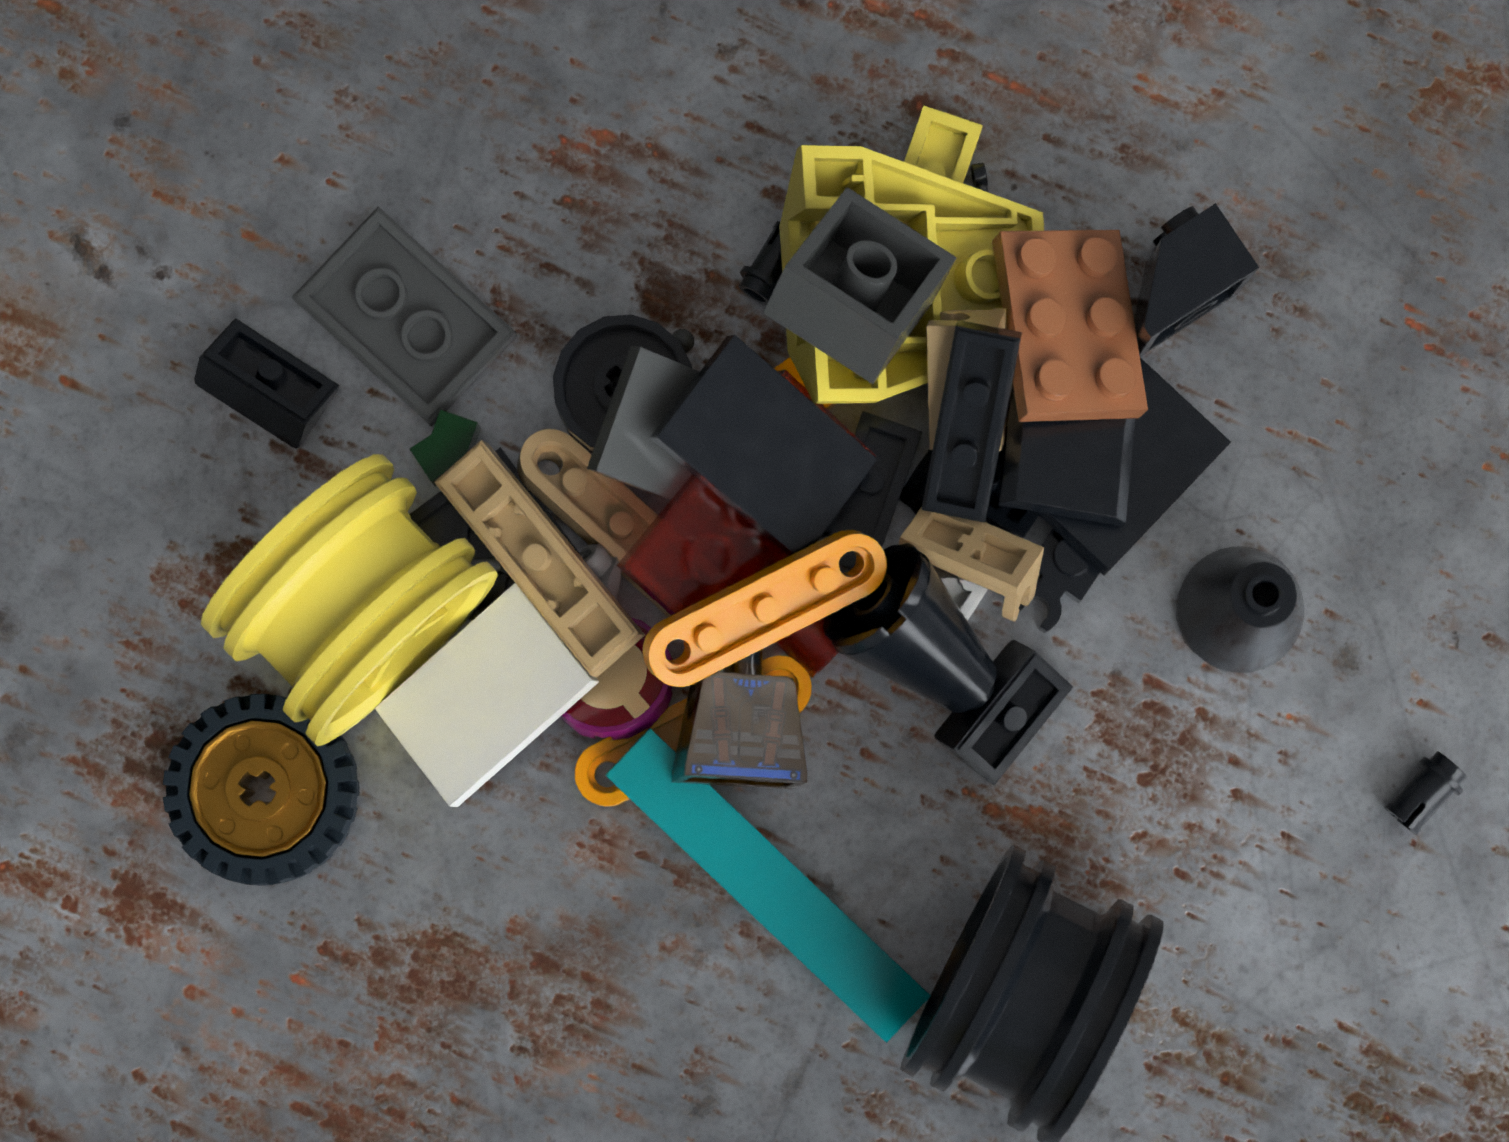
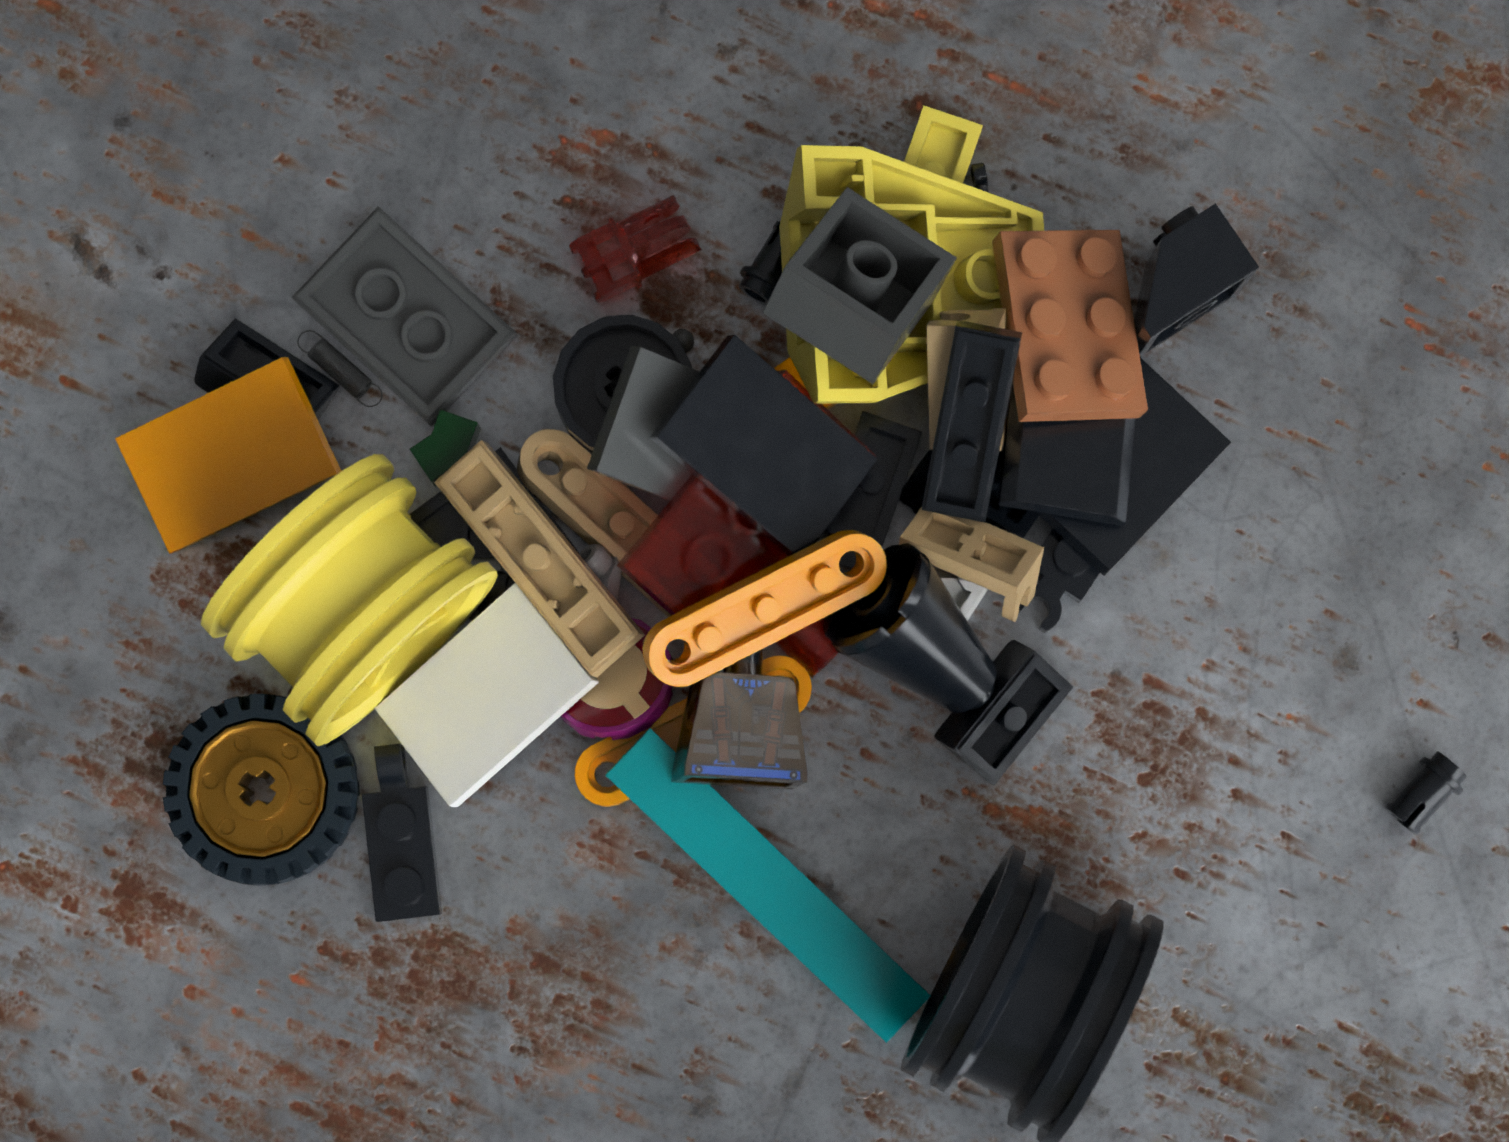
black cone [1176,546,1304,673] -> none
none -> light orange tile [115,357,342,554]
none -> dark grey piece [297,330,383,407]
none -> black plate [362,743,442,922]
none -> clear red arm [568,195,702,303]

